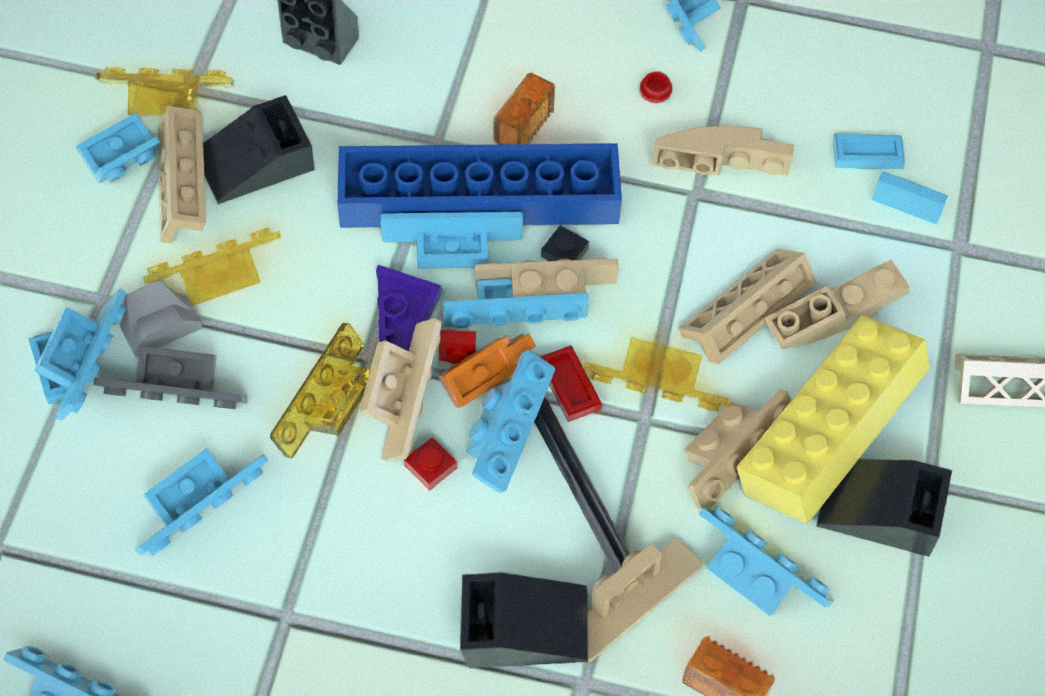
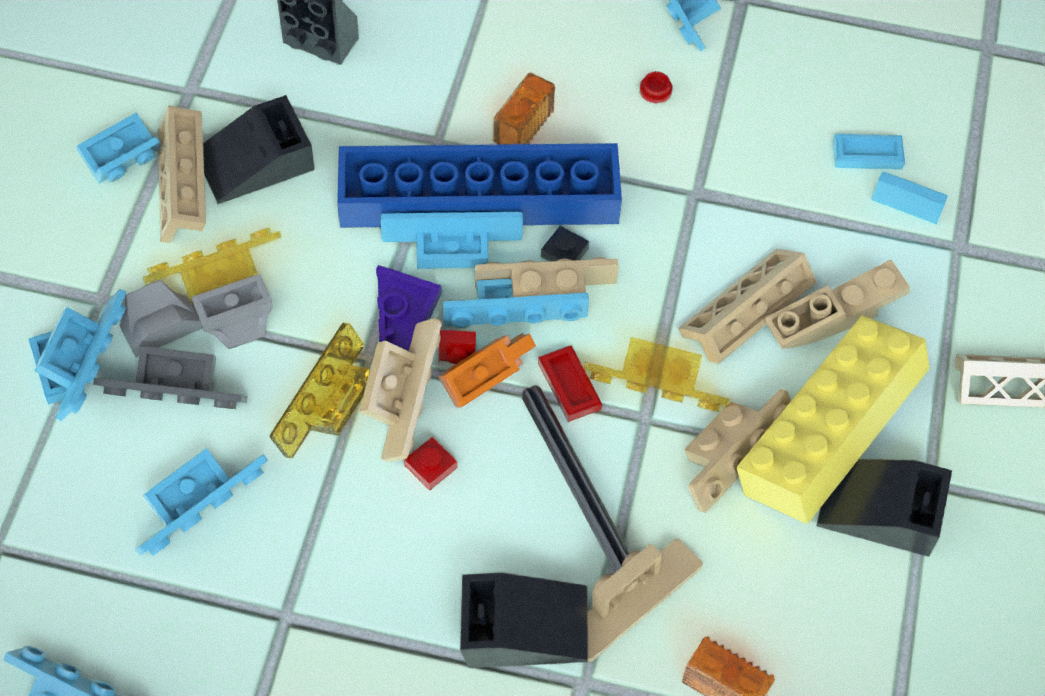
clear yellow bracket [95,67,235,117] -> none
medium azure bracket [466,350,555,493] -> none
tan slope [652,126,794,176] -> none
medium azure bracket [699,506,835,616] -> none
none -> light grey slope [191,274,273,349]

